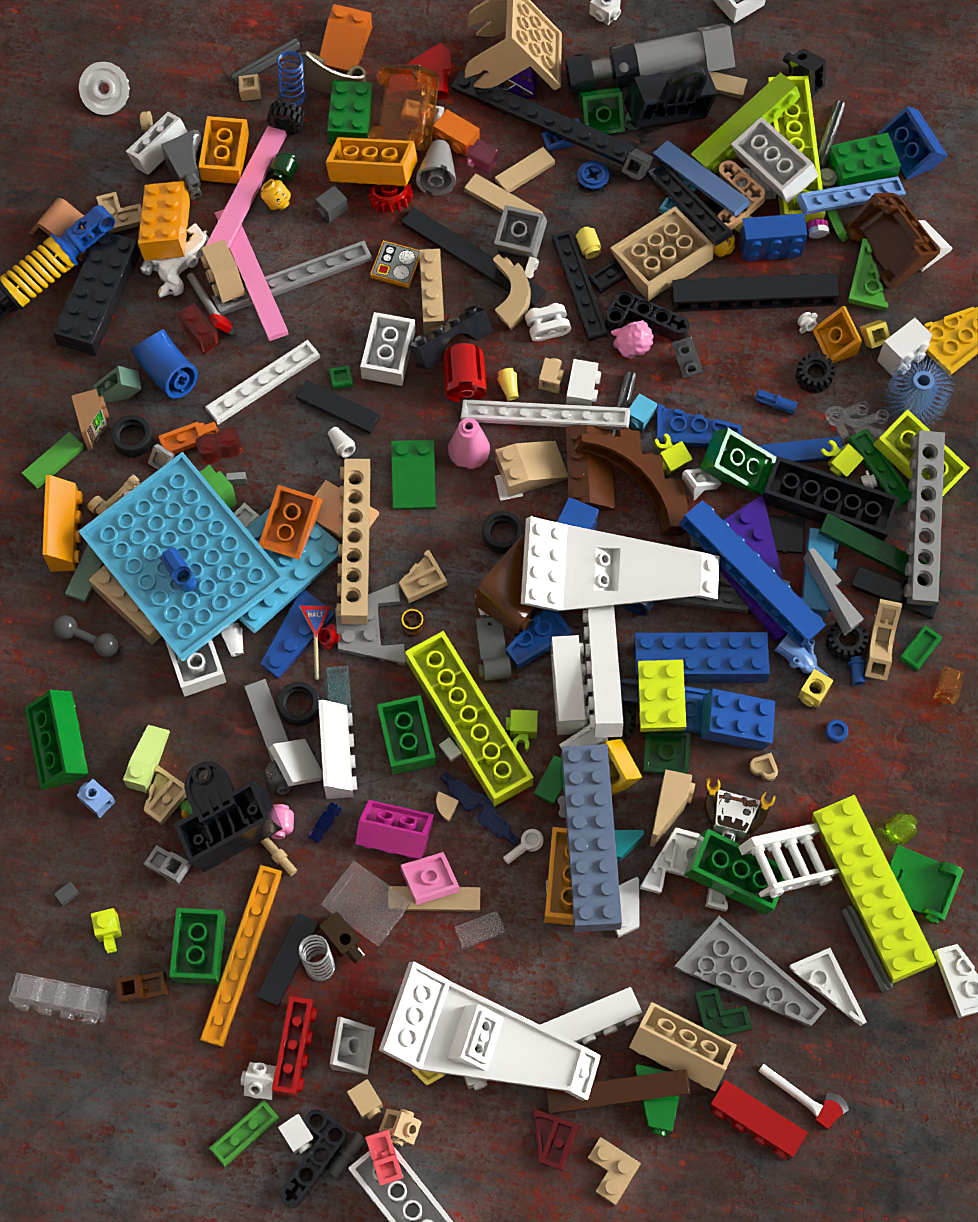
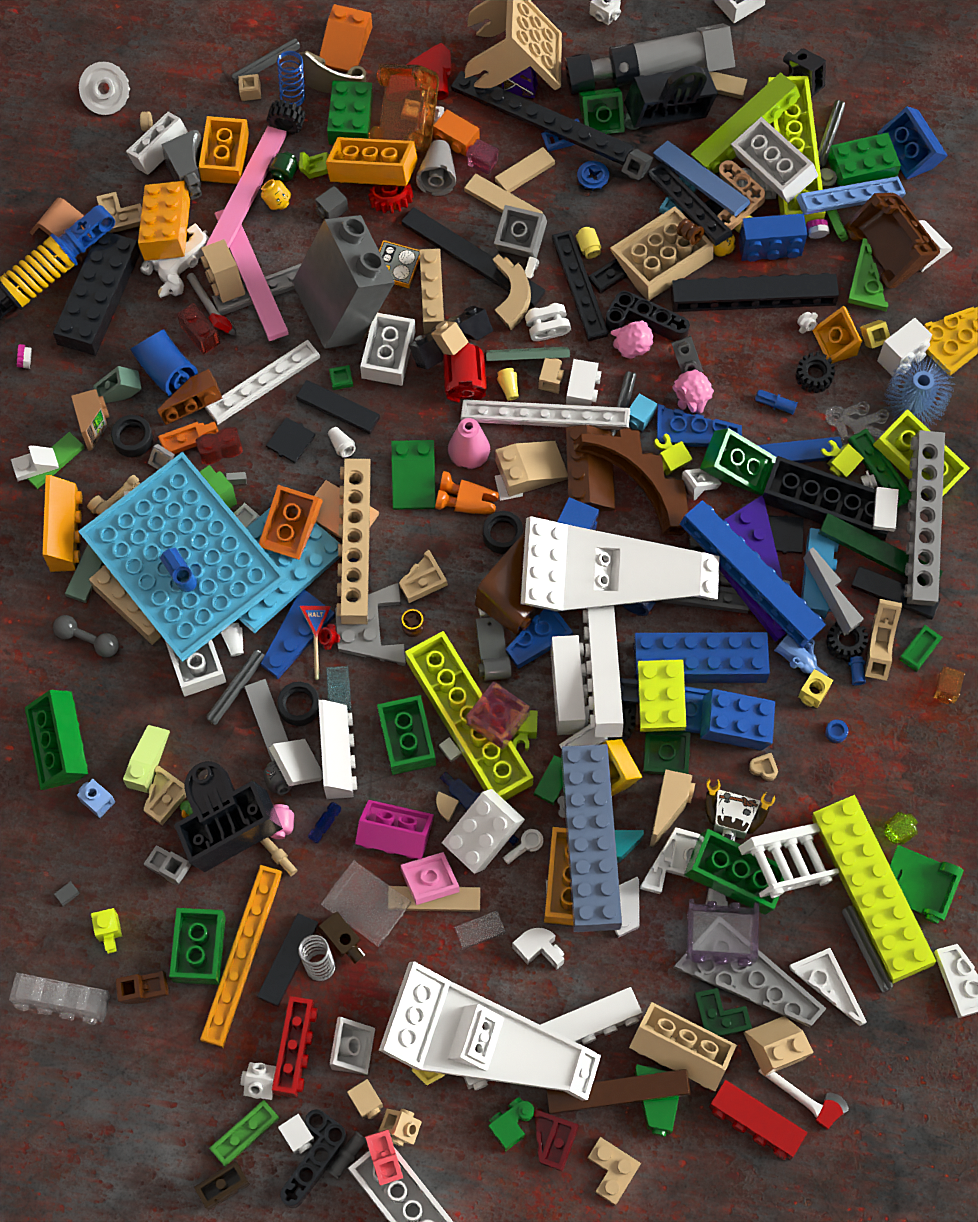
none -> white slope [11,446,59,481]
none -> piece [17,344,32,369]
none -> dark orange slope [157,369,223,425]
none -> dark brown brick [194,1161,250,1211]
none -> dark grey axle [206,650,265,725]
none -> black piece [266,417,316,463]
none -> dark grey brick [292,215,395,349]
none -> lime bracket [298,152,329,179]
none -> tan brick [431,321,469,355]
none -> orange piece [435,471,499,515]
none -> white brick [442,789,525,874]
none -> clear pink brick [466,681,530,750]
none -> sand green tile [485,347,570,361]
none -> green brick [488,1097,534,1152]
none -> white brick [512,928,564,970]
none -> bright pink animal [673,369,714,414]
none -> reddish brown bush [676,218,704,245]
none -> window [686,899,759,966]
none -> tan slope [744,1016,814,1076]
none -> white tile [873,487,899,532]

